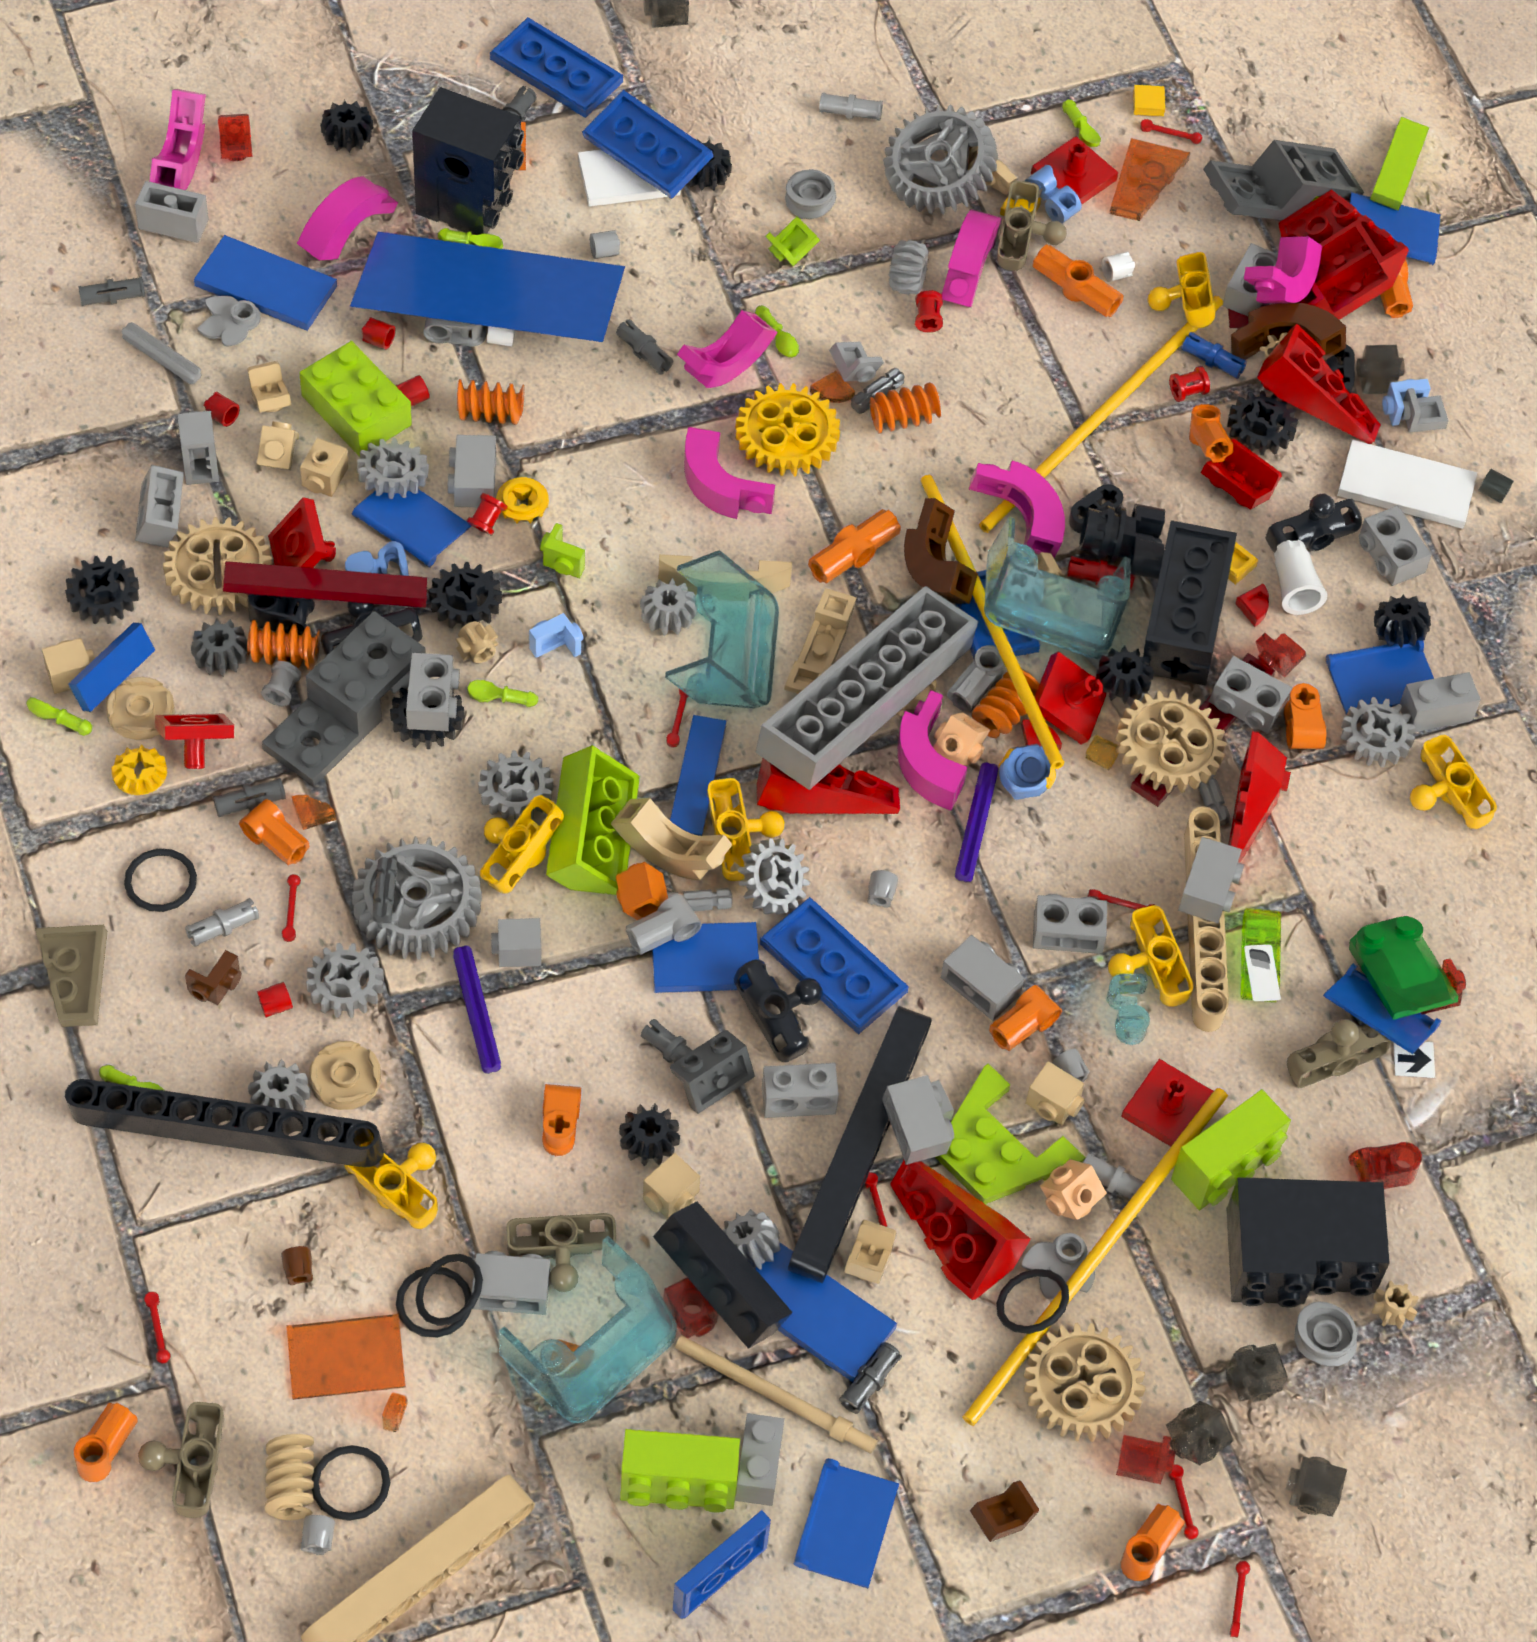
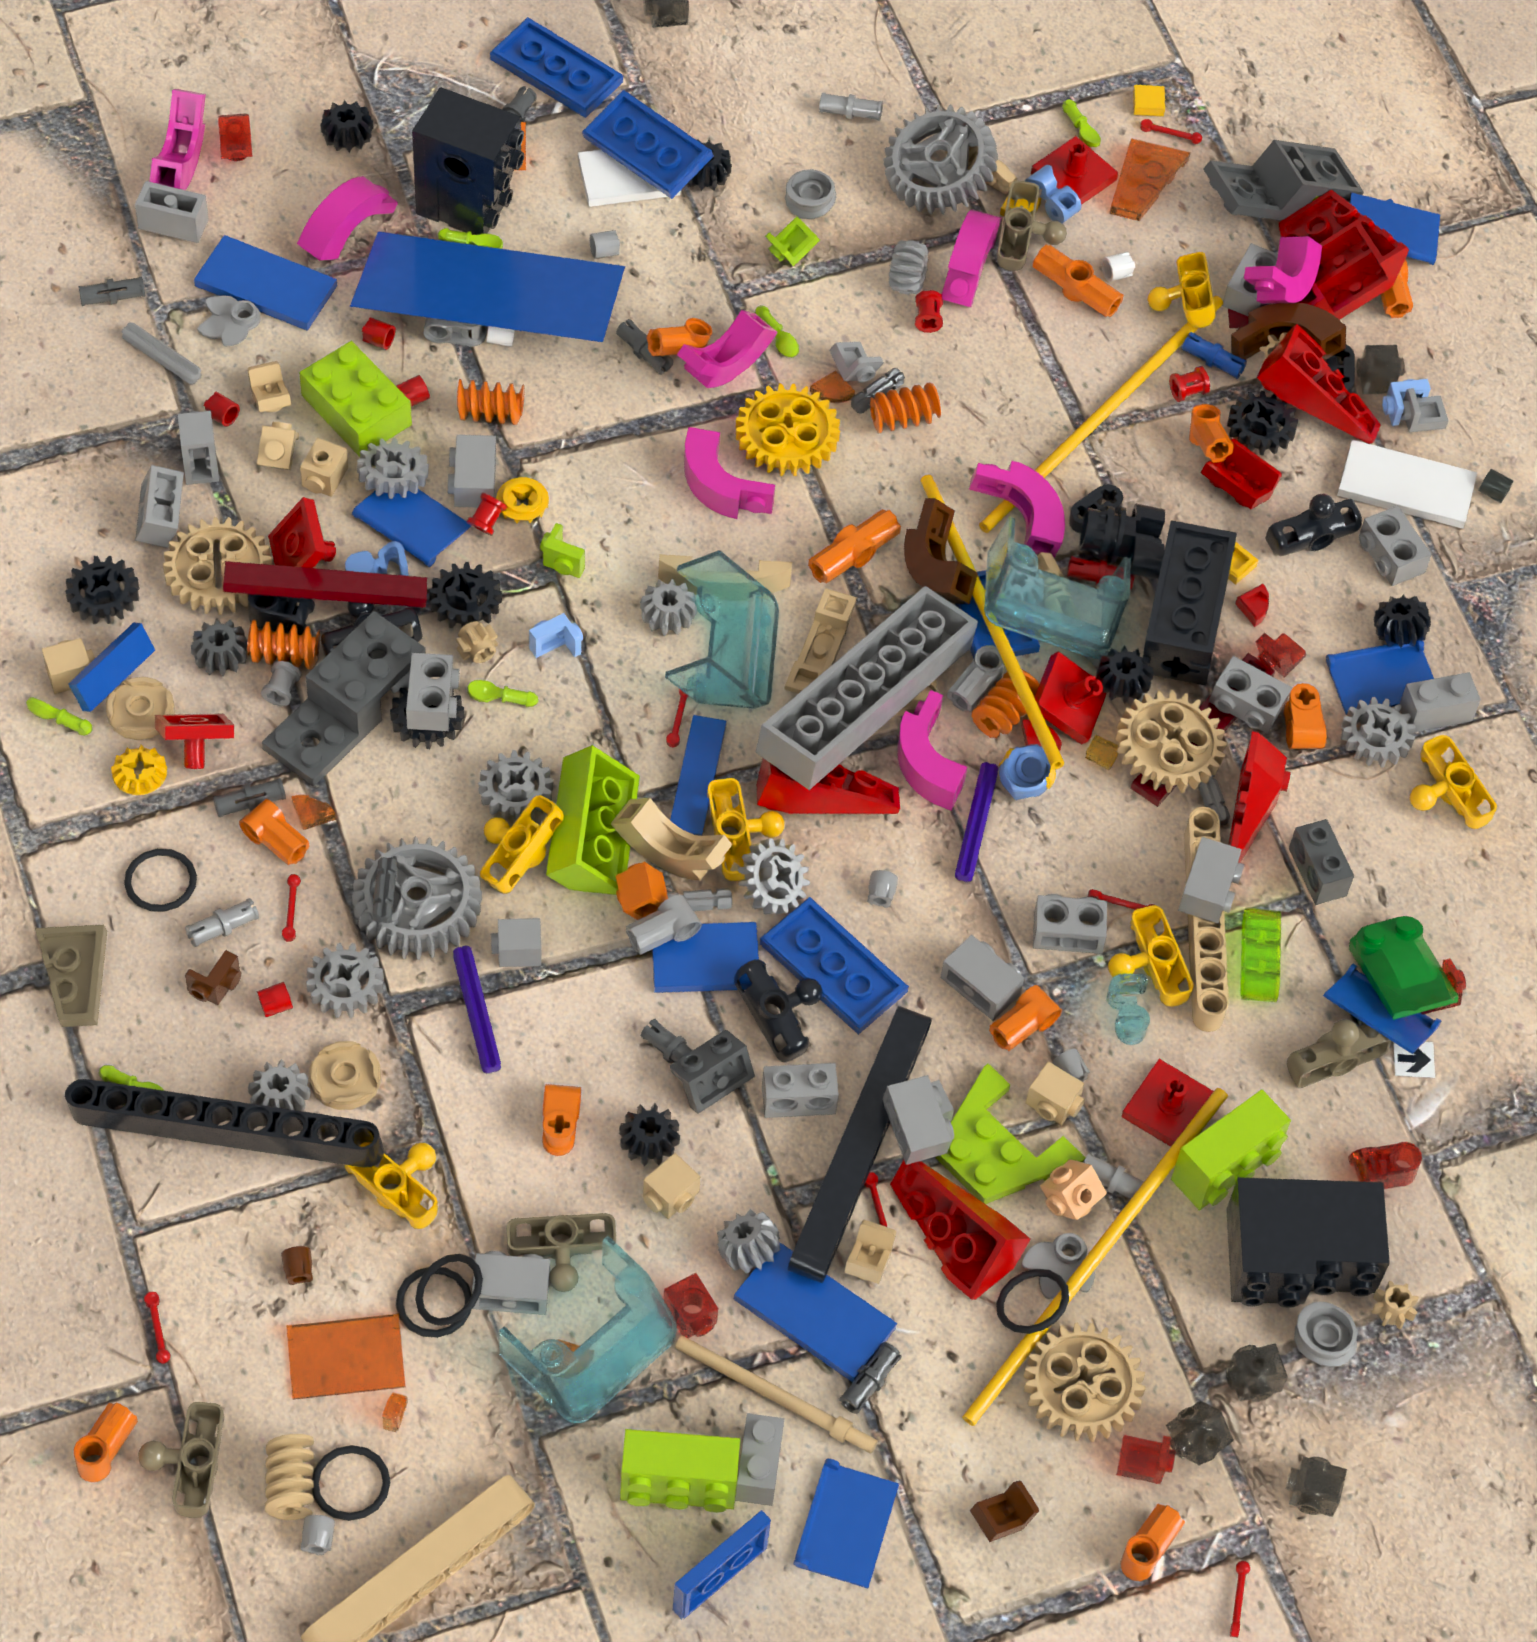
black brick [653,1201,793,1349] -> none
light nougat brick [933,712,990,766] -> none
red hinge [1168,1464,1199,1540] -> none
white sticker [1244,945,1281,1001] -> none
white plant [1274,540,1327,615] -> none
lime tile [1370,117,1429,211] -> none
none -> orange piece [647,318,712,356]
none -> dark grey brick [1289,819,1354,905]

